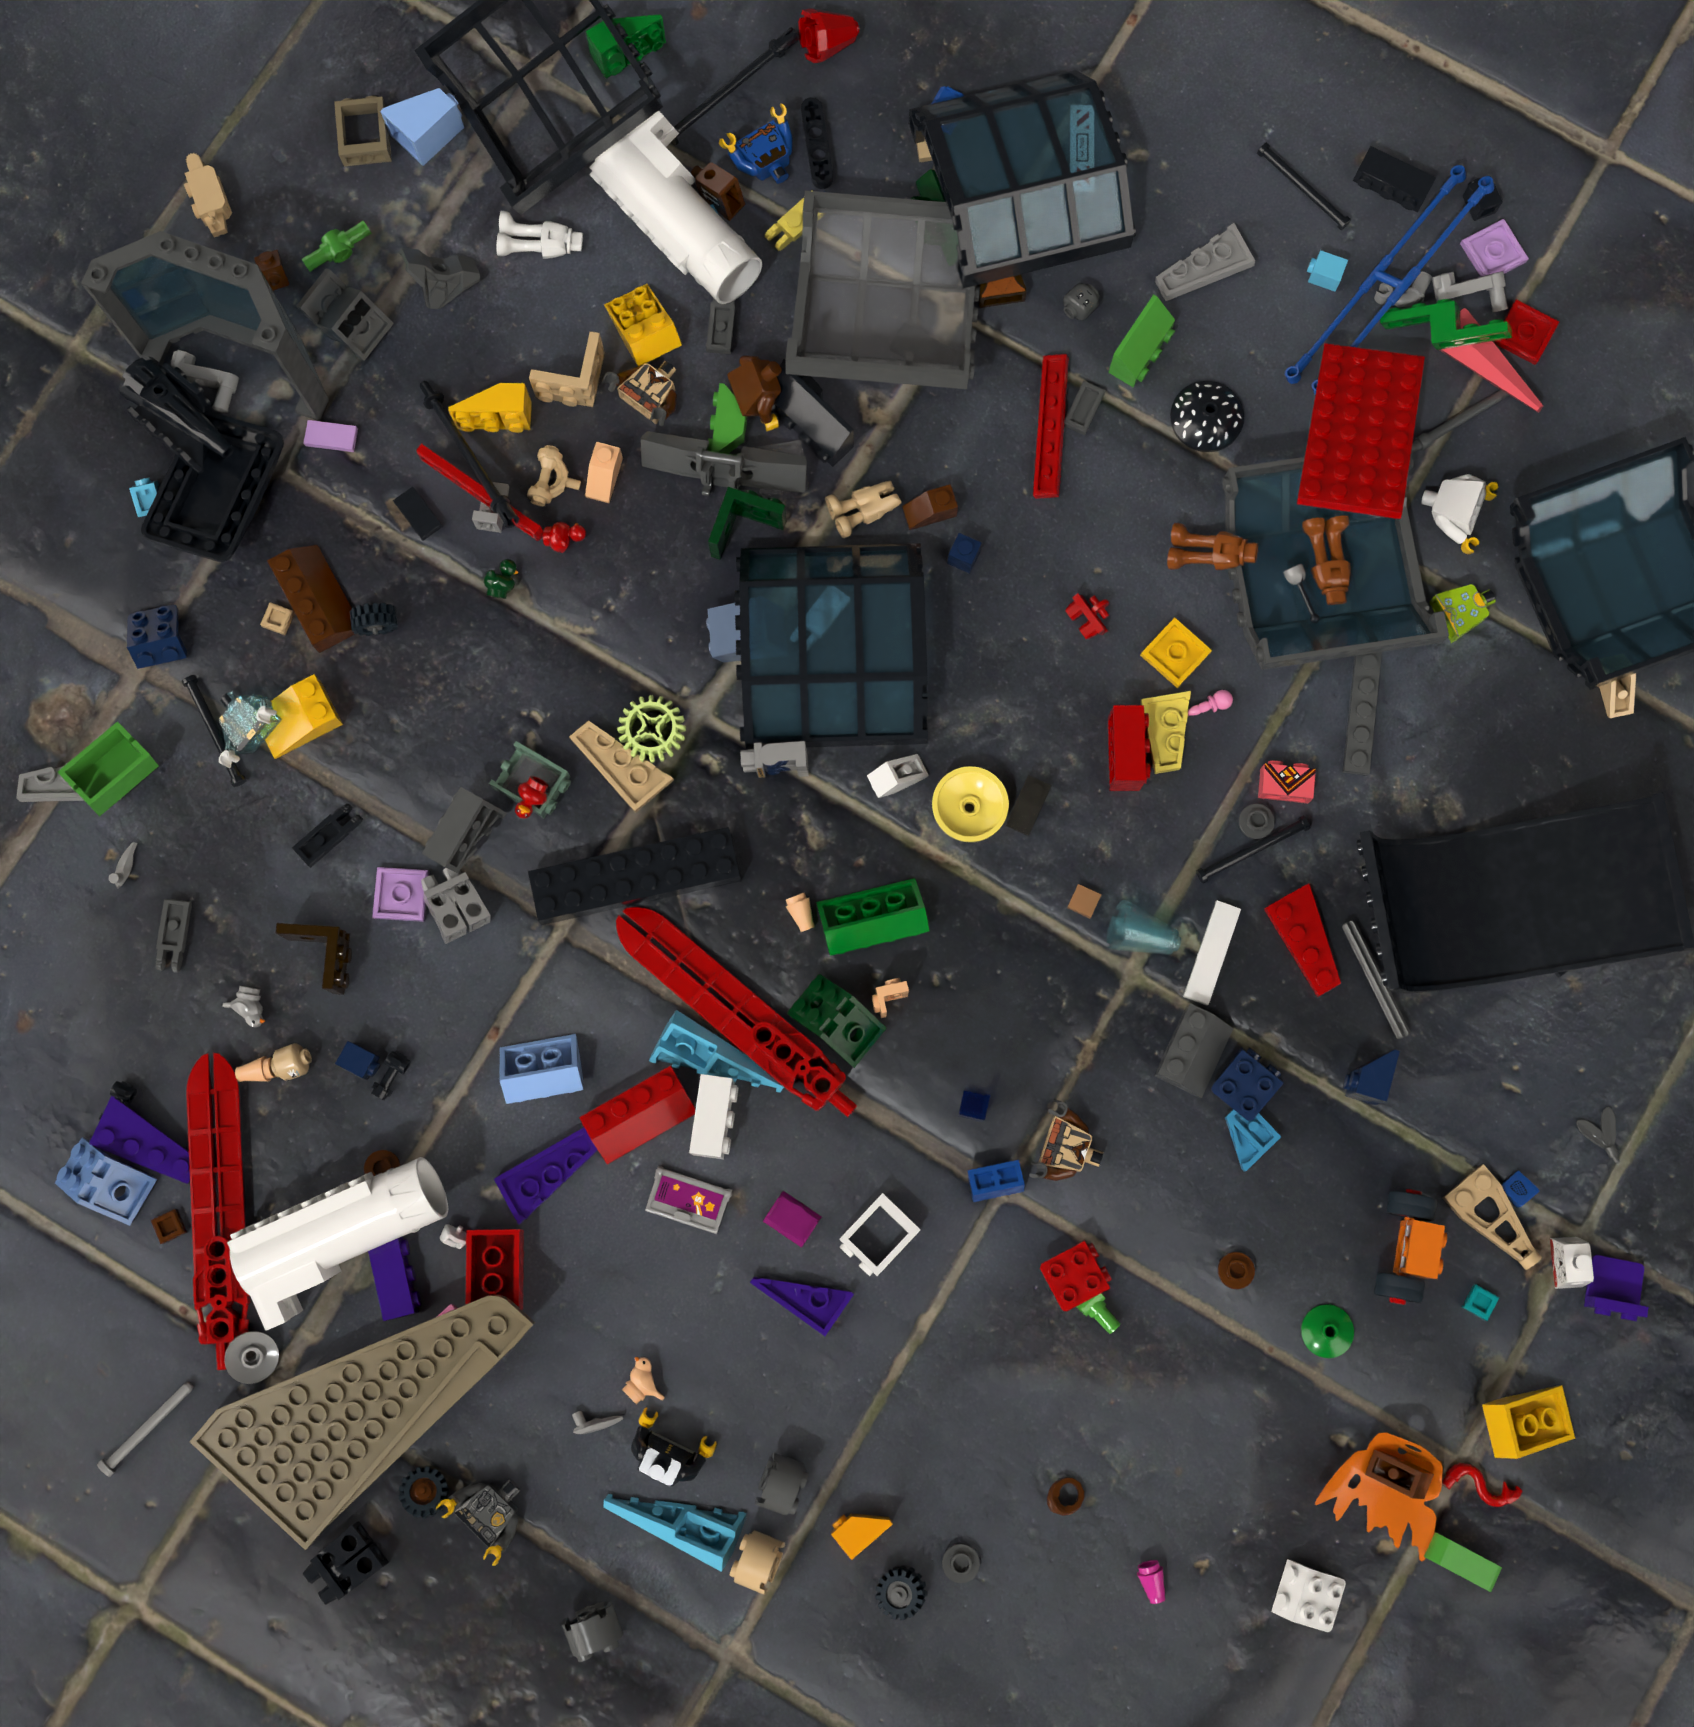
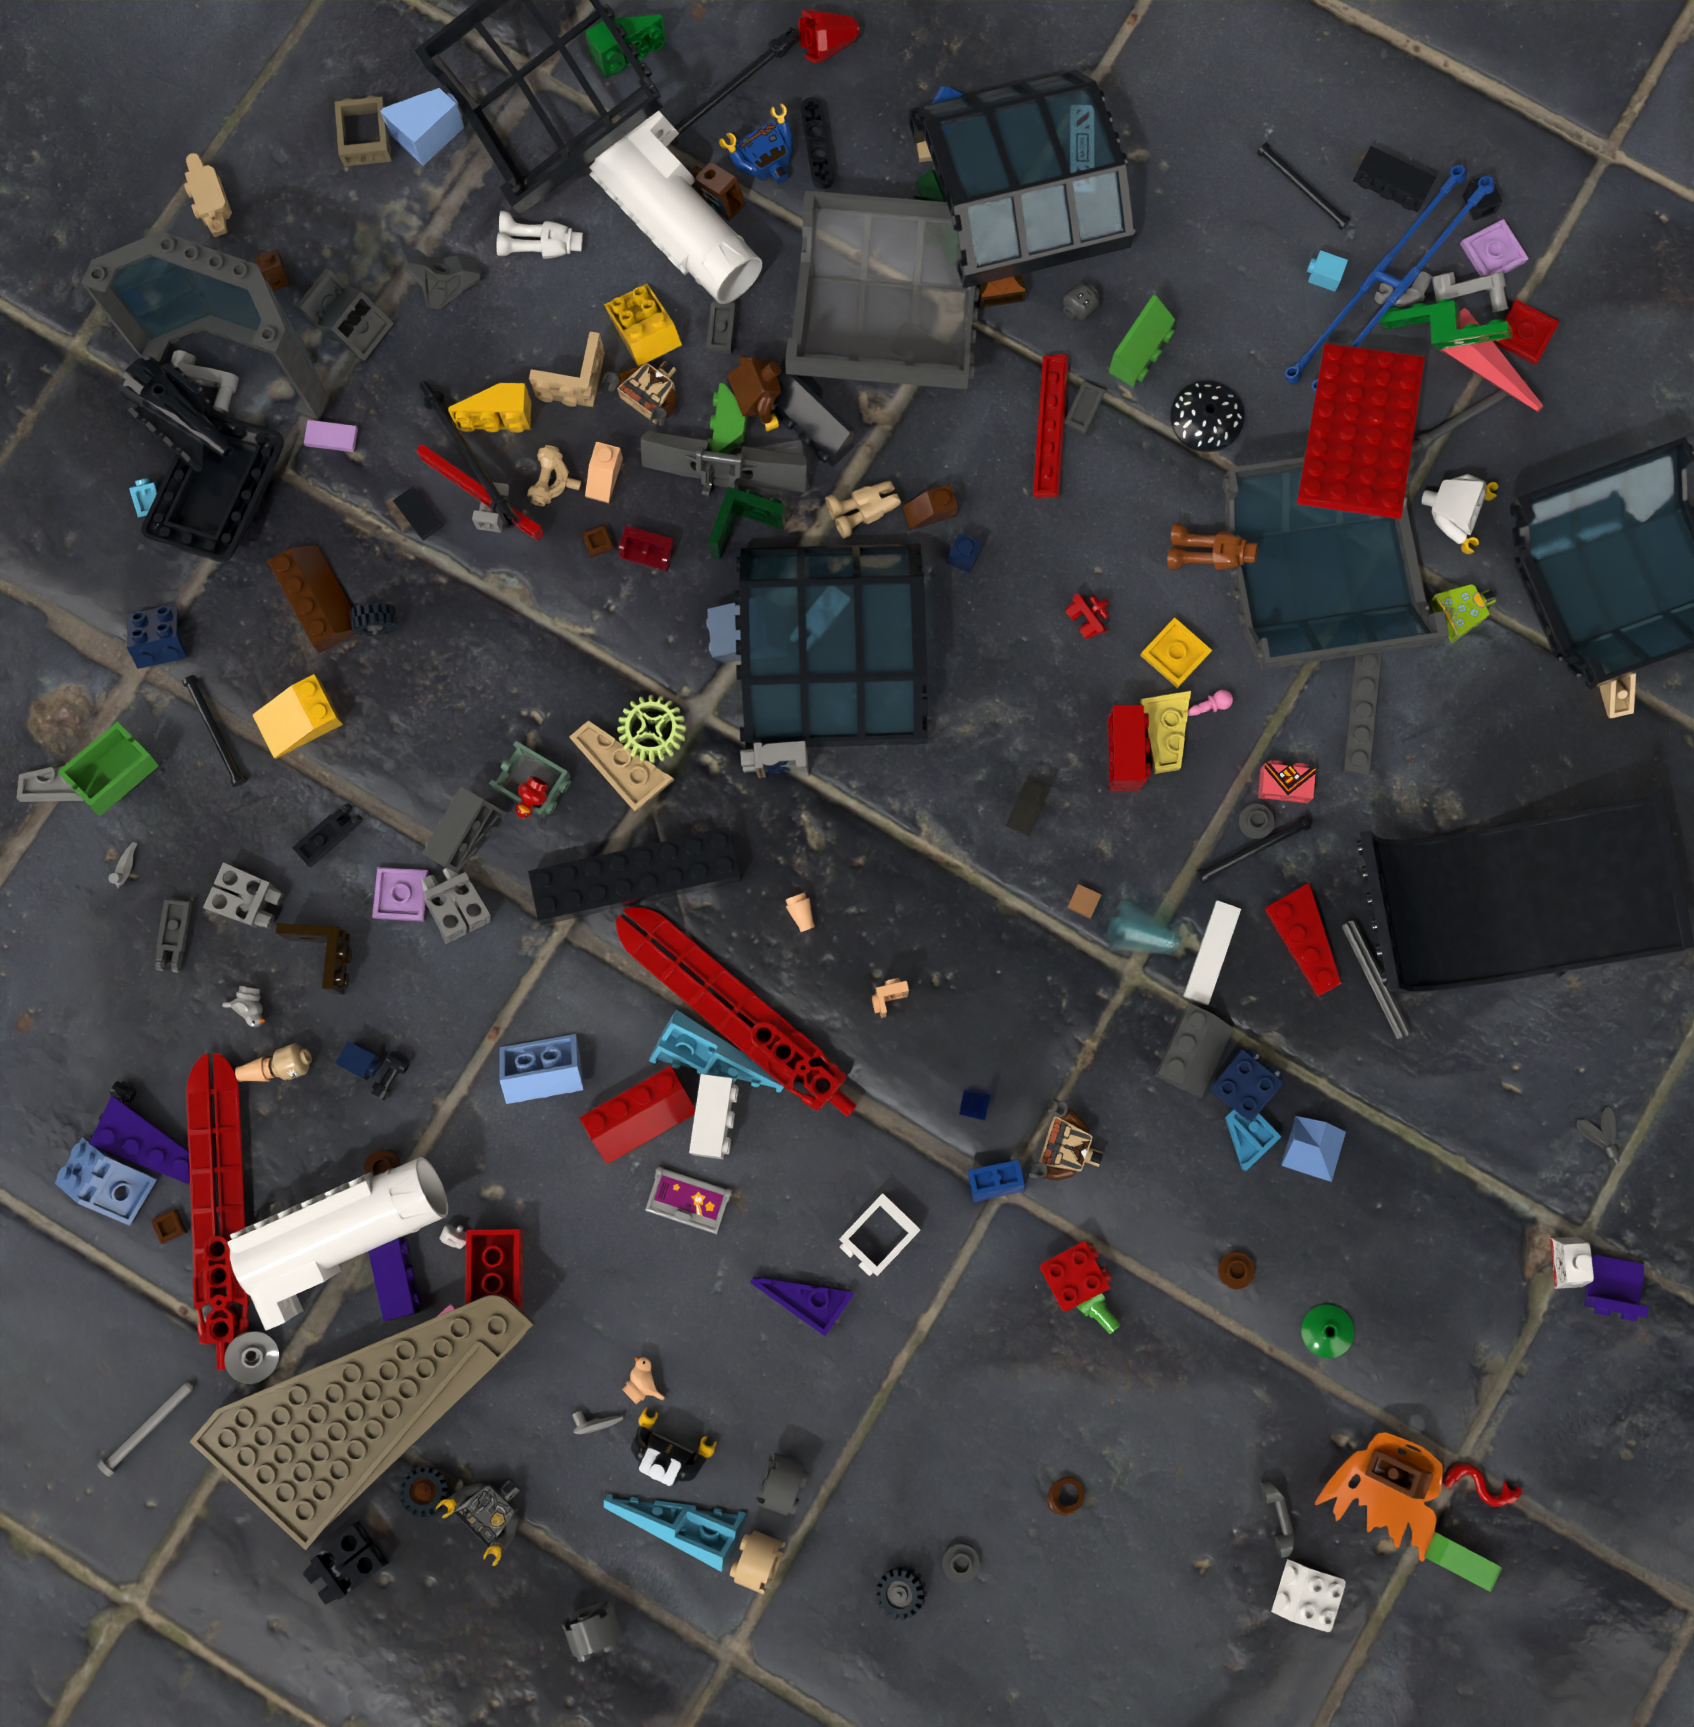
clear light blue torso [219,692,282,768] -> none
tan tile [260,602,295,635] -> none
bright green pin [302,220,372,272] -> none
dark green animal [483,559,518,599] -> none
dark purple wing [494,1128,598,1225] -> none
red animal [543,522,586,553] -> none
magenta piece [763,1191,822,1248] -> none
light yellow hinge [764,198,826,251] -> none
dark green bracket [787,974,887,1068] -> none
green slope [816,878,930,956] -> none
light orange slope [831,1514,893,1560] -> none
white slope [867,754,929,798] -> none
light yellow dish [932,766,1009,842] -> none
dark pink cone [1137,1560,1166,1604] -> none
light grey wing [1155,223,1255,301] -> none
hinge [1283,564,1320,624] -> none
dark orange piece [1302,515,1351,605] -> none
dark blue slope [1343,1050,1400,1105] -> none
brick [1374,1189,1447,1305] -> none
tan plate [1442,1164,1542,1270] -> none
teal tile [1462,1284,1499,1321] -> none
yellow slope [1482,1385,1575,1459] -> none
blue slope [1501,1171,1540,1208] -> none
none -> light grey hips [203,863,285,928]
none -> reddish brown tile [582,525,614,558]
none -> dark red hinge [618,525,675,572]
none -> dark grey bar [1260,1481,1295,1558]
none -> medium blue slope [1281,1116,1346,1182]

